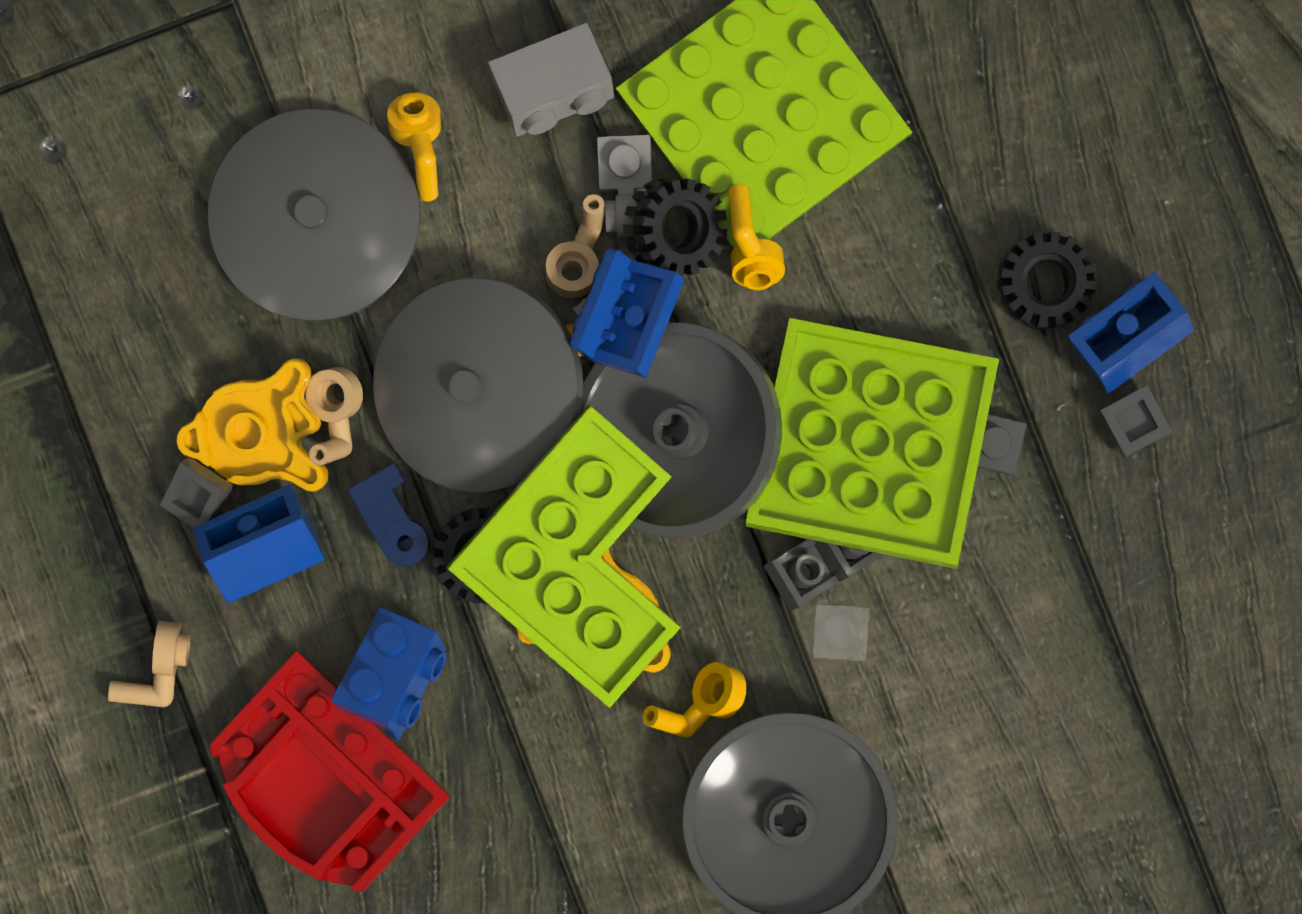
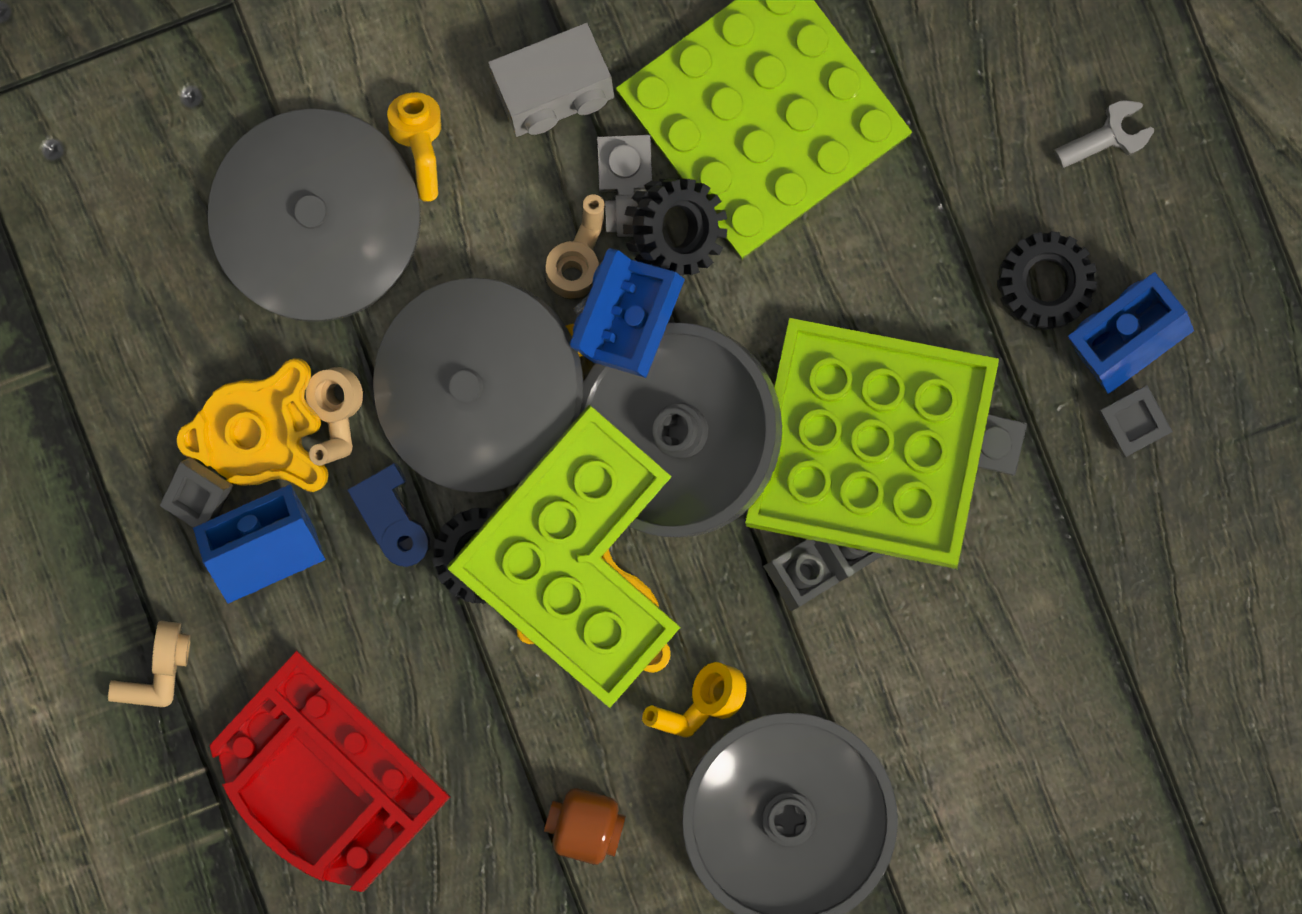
blue bracket [331,607,446,740] -> none
yellow plate [728,184,785,290] -> none
clear plate [812,604,870,661] -> none
none -> dark orange head [544,788,626,865]
none -> light grey bar [1054,101,1154,168]

